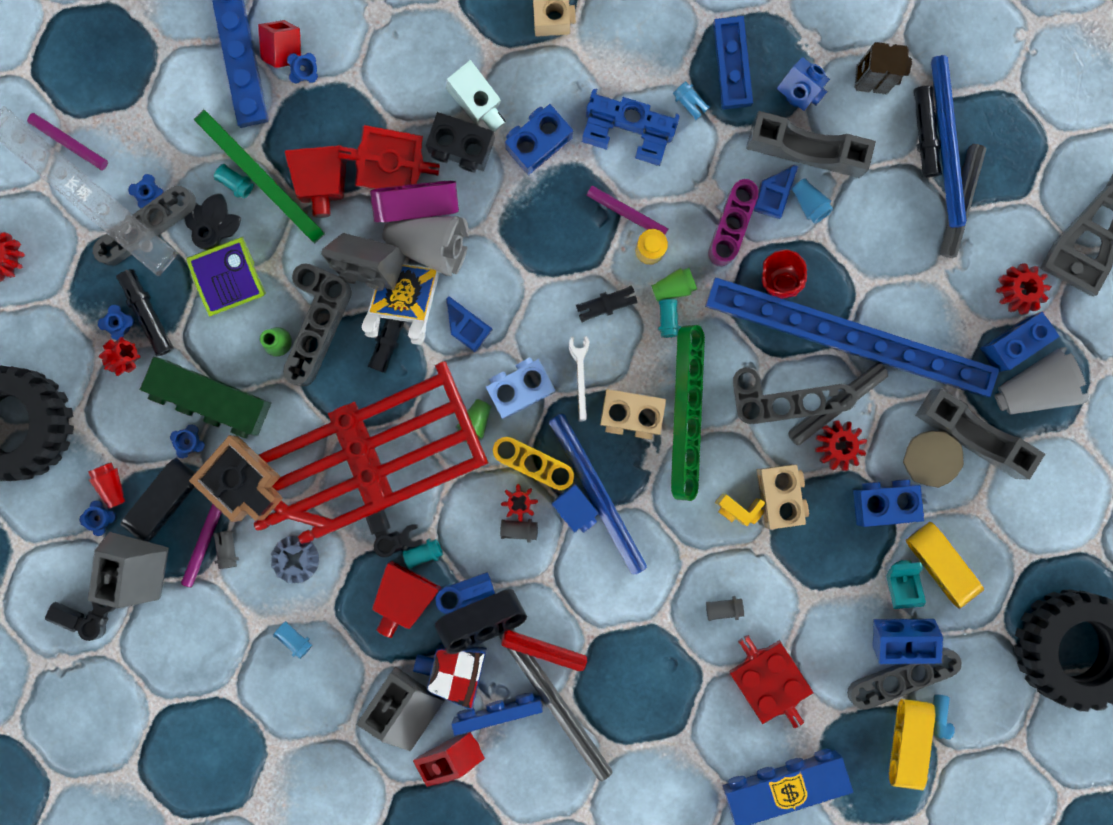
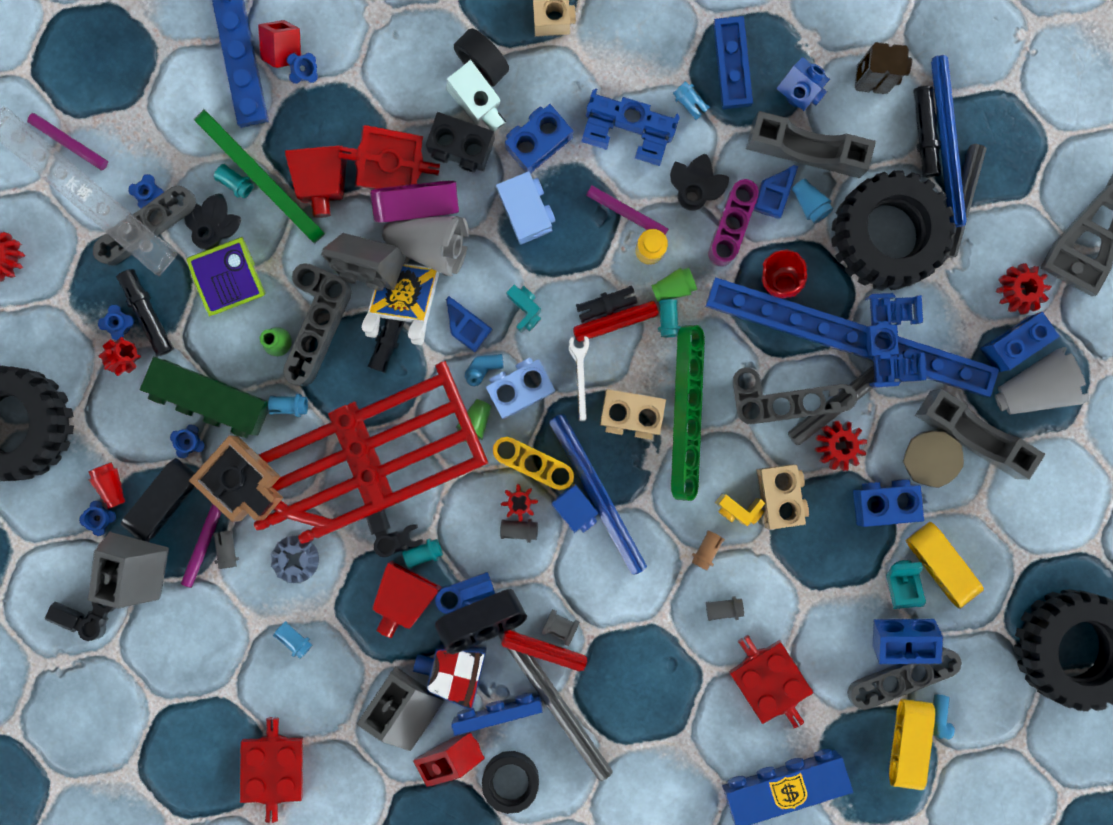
none -> red plate [240,717,303,823]
none -> dark azure pin [268,394,308,417]
none -> black tyre [454,28,509,87]
none -> dark azure arm [465,354,504,387]
none -> black tyre [482,751,539,814]
none -> light blue brick [496,171,555,245]
none -> teal bracket [506,284,541,333]
none -> dark grey bush [542,609,580,646]
none -> red axle [573,301,659,342]
none -> black plate [670,154,729,211]
none -> medium nougat pin [692,530,725,571]
none -> black tyre [831,170,956,290]
none -> blue piece [865,293,927,388]

